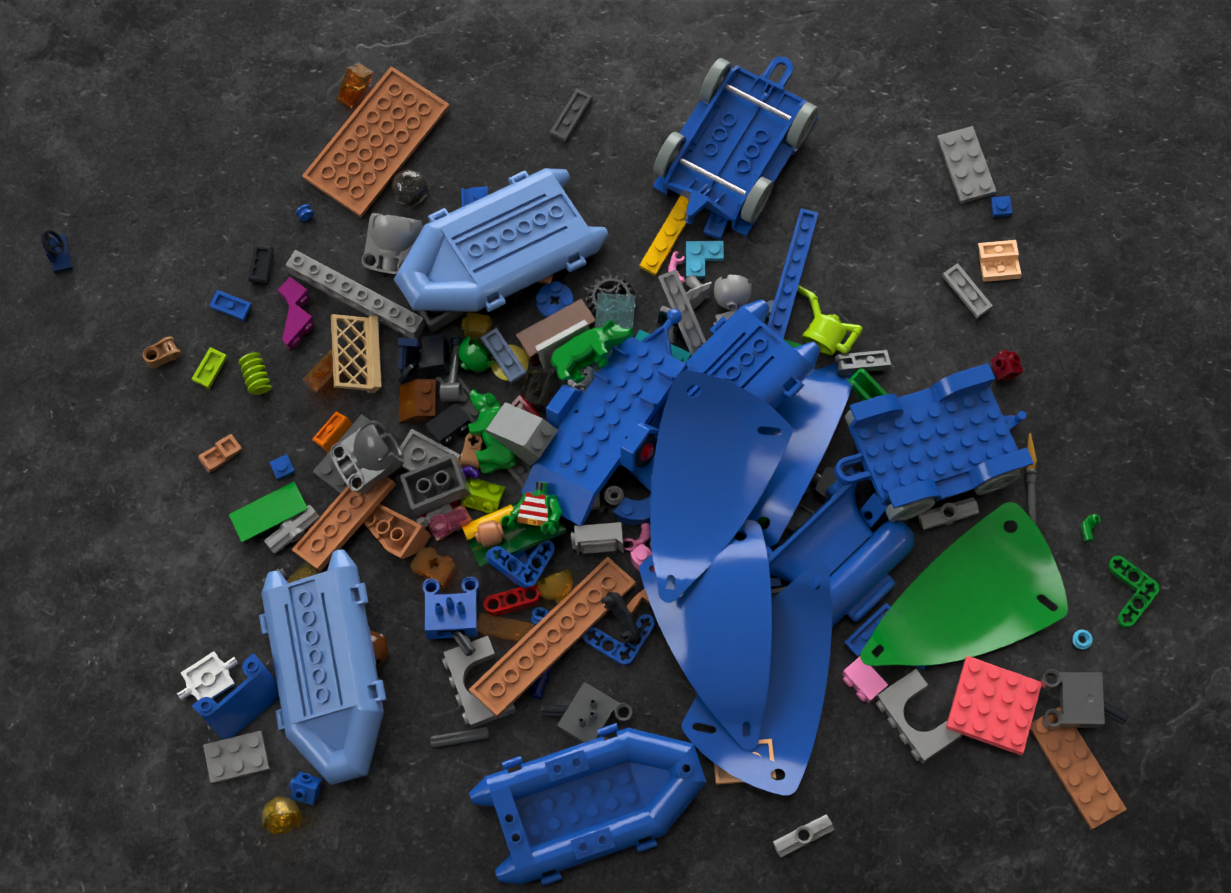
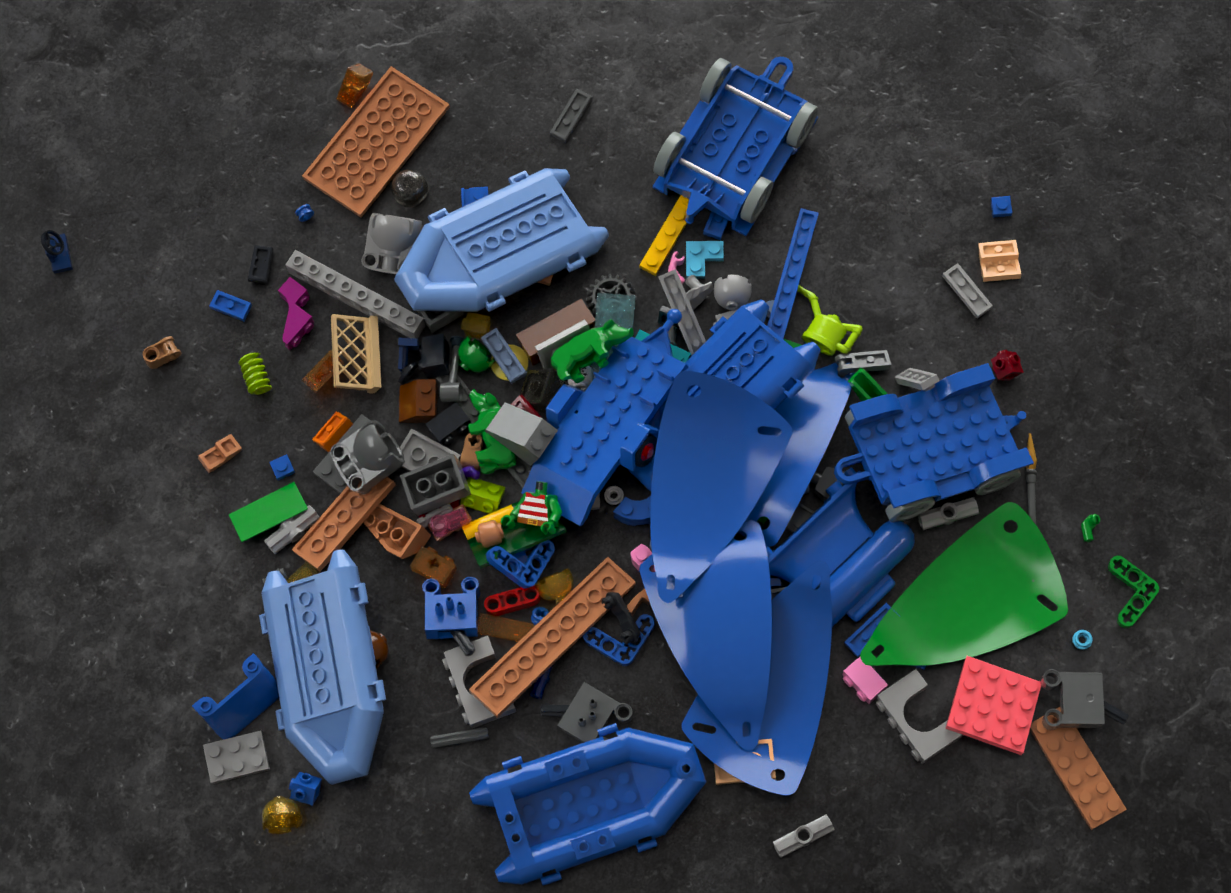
white plate [177,652,239,700] -> none
lime plate [192,347,228,389] -> none
blue plate [536,281,574,318] -> none
light grey window [571,522,624,555] -> none
bright pink piece [623,523,651,551] -> none
blue torso [859,492,889,528] -> none
light grey plate [937,126,996,204] -> none
none -> light grey plate [894,368,940,391]

